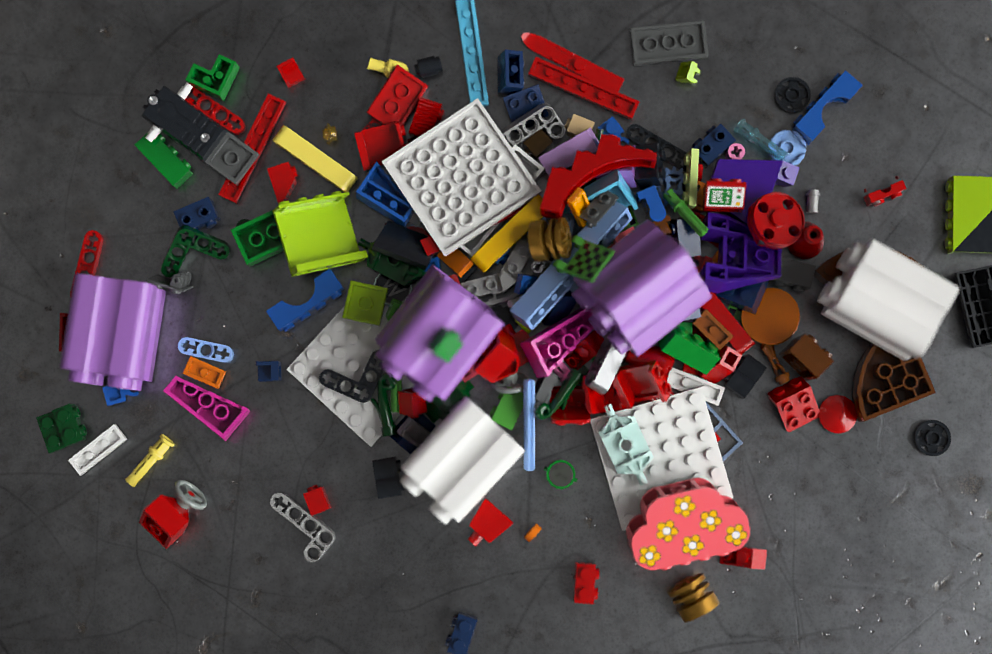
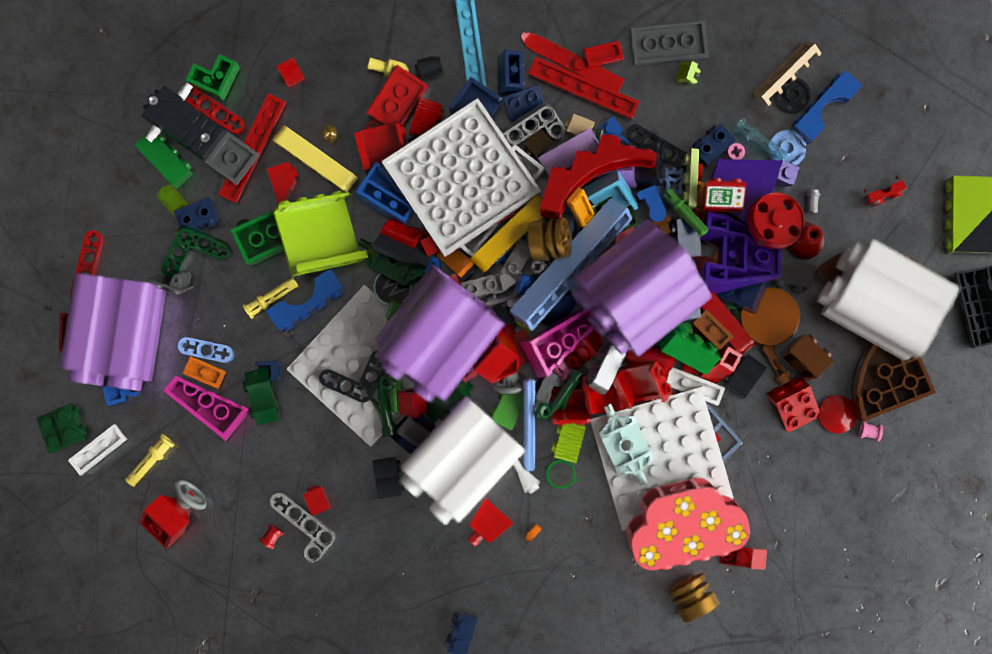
lime tile [342,280,389,326] -> none
green brick [428,327,463,363] -> none
bright green flag [553,235,615,283] -> none
red brick [573,562,599,604] -> none
dark grey hinge [580,190,619,228] -> none
black wheel [914,420,951,456] -> none
none -> clear neon green brick [156,184,189,216]
none -> light yellow pin [242,277,299,319]
none -> dark green brick [242,367,280,426]
none -> red bush [258,524,284,549]
none -> red tile [380,218,424,248]
none -> dark blue panel [449,77,502,118]
none -> white cone [512,460,540,494]
none -> lime brick [551,423,586,463]
none -> red tile [582,40,624,68]
none -> tan hinge [752,41,821,106]
none -> bright pink bush [859,421,883,442]

